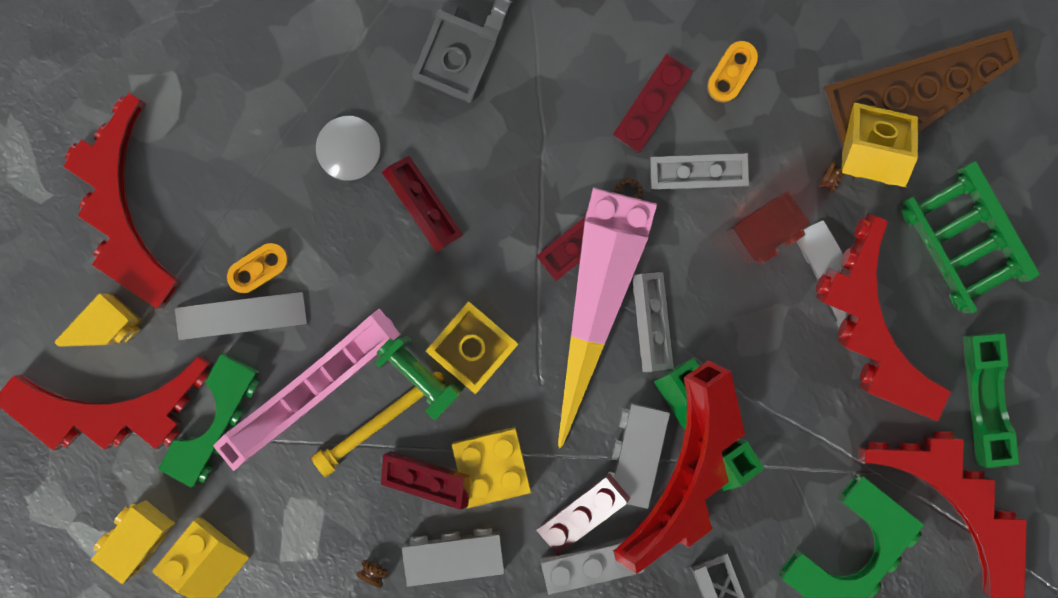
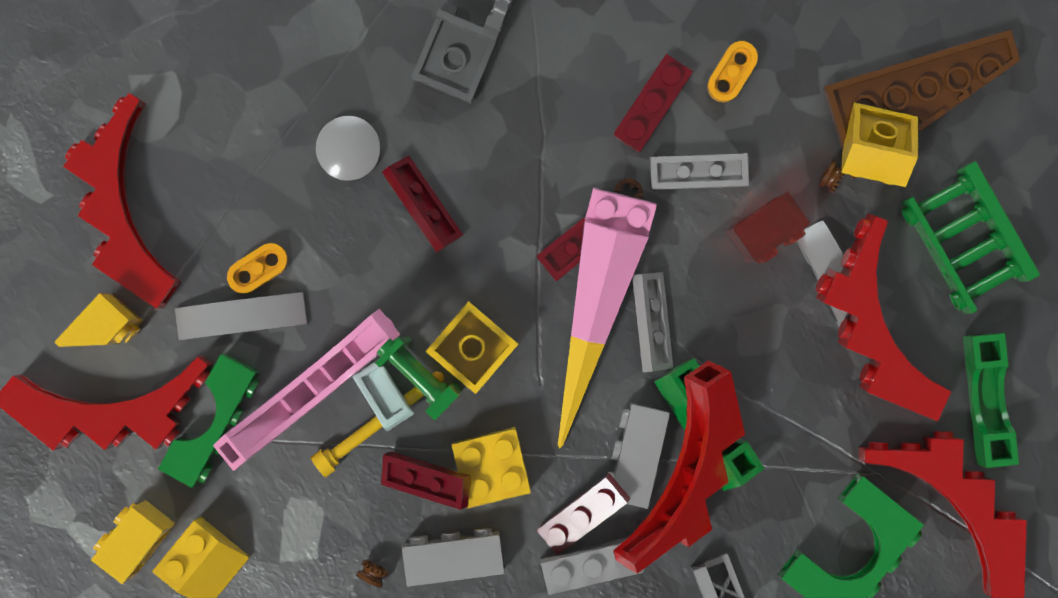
none -> light aqua tile [352,361,414,431]

